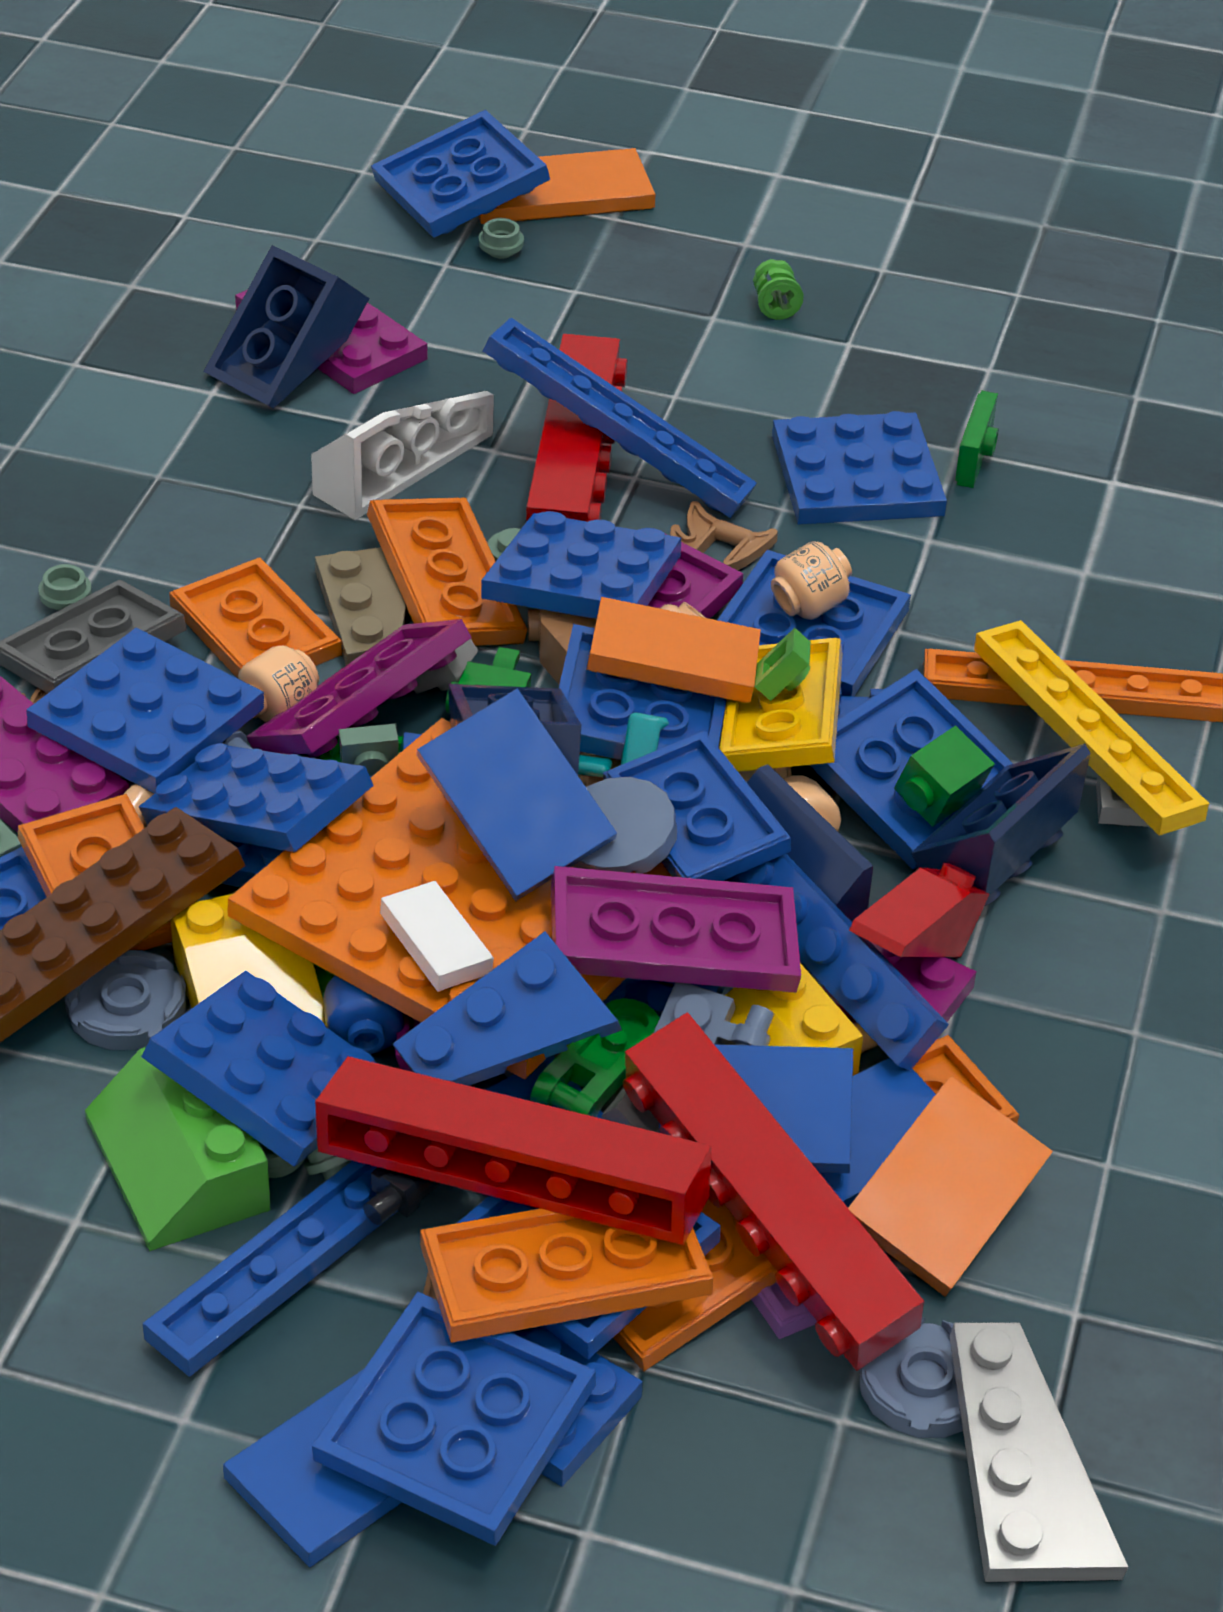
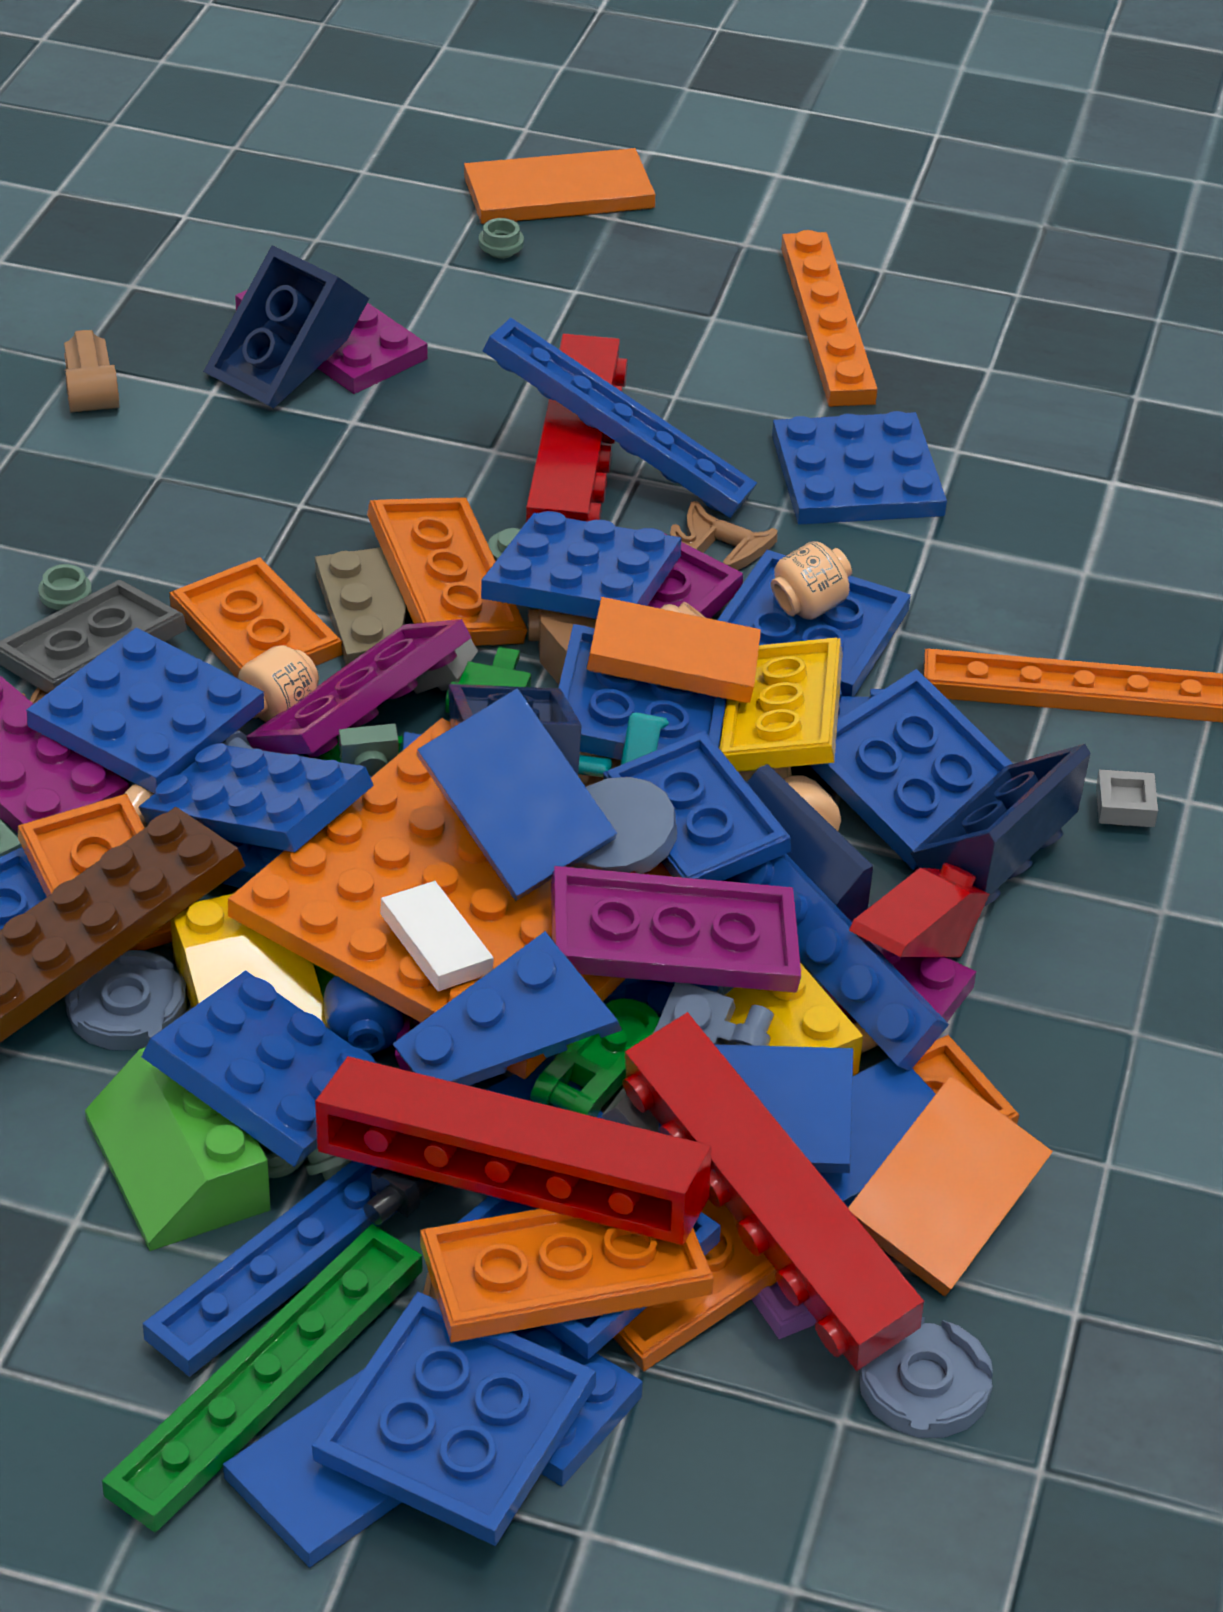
white wedge [311,391,494,520] -> none
blue plate [371,110,550,238] -> none
bright green bush [753,259,804,320] -> none
bright green plate [755,628,811,701] -> none
green brick [894,725,995,827] -> none
wing [949,1323,1128,1582] -> none
green plate [955,390,999,488] -> none
yellow plate [974,620,1209,836] -> none
none -> medium nougat piece [64,330,120,413]
none -> green plate [102,1224,423,1533]
none -> orange plate [781,230,877,407]

